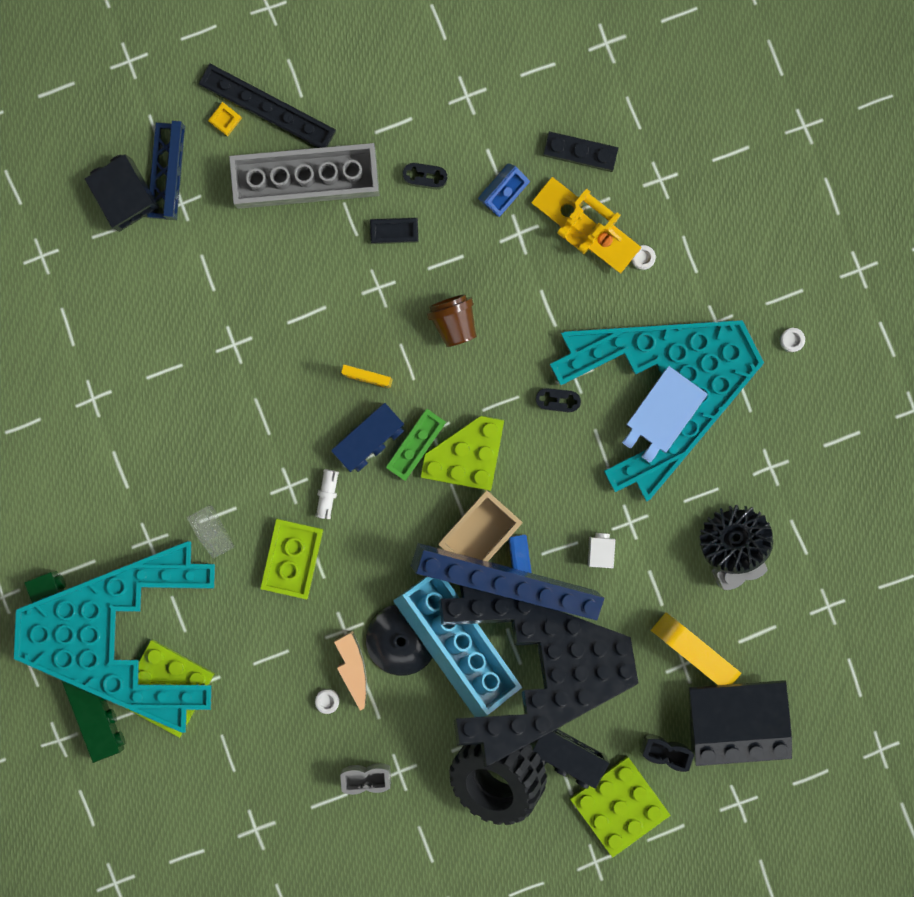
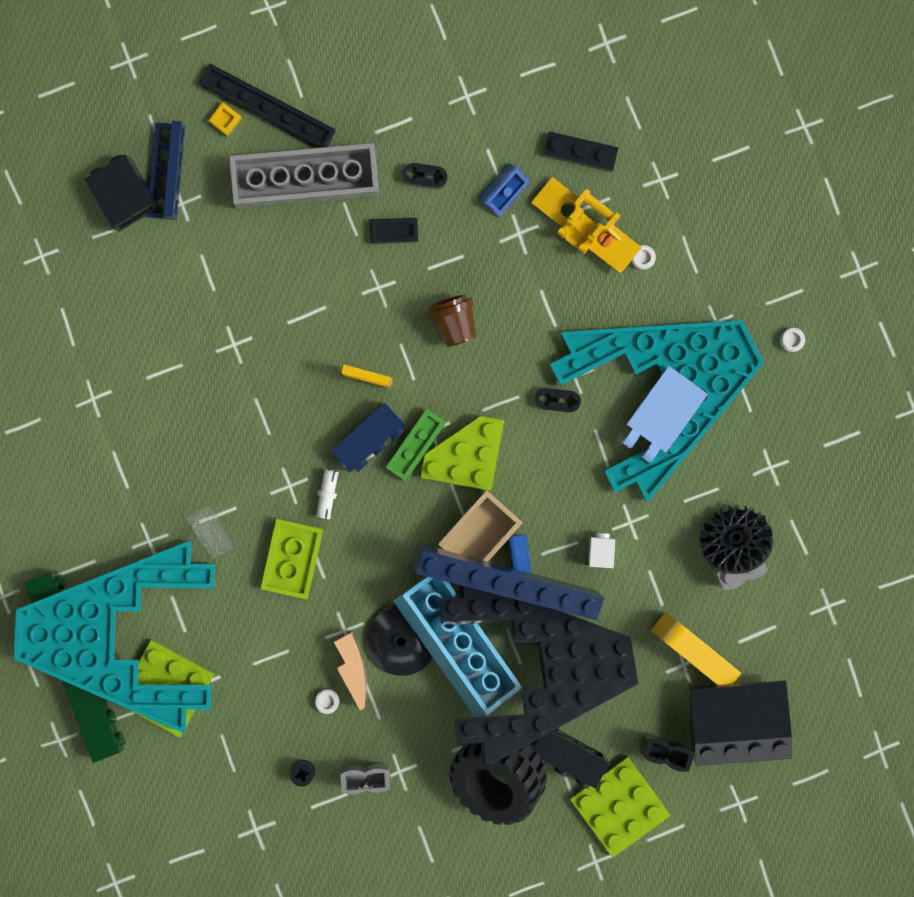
none -> black wheel [290,759,316,787]

